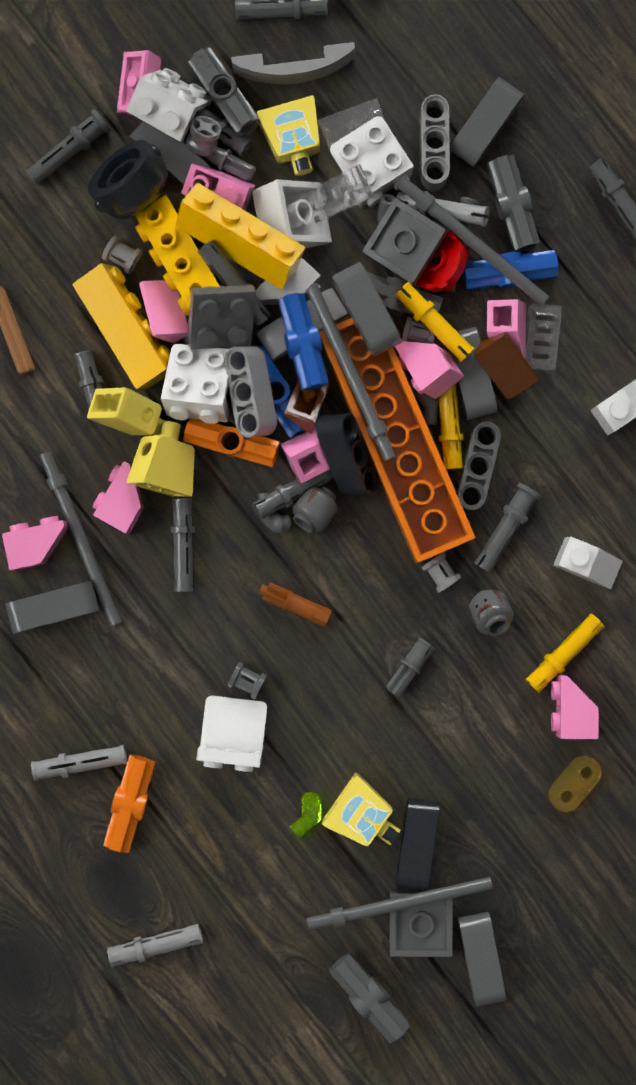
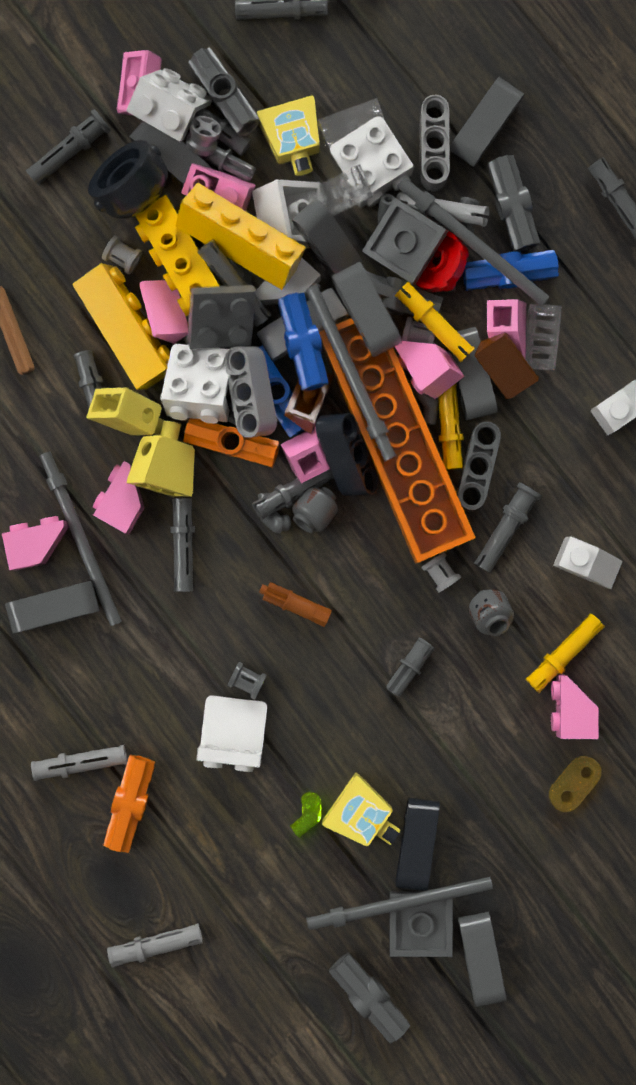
light grey slope [231,42,355,85] -> none
none -> dark grey beam [292,198,363,276]

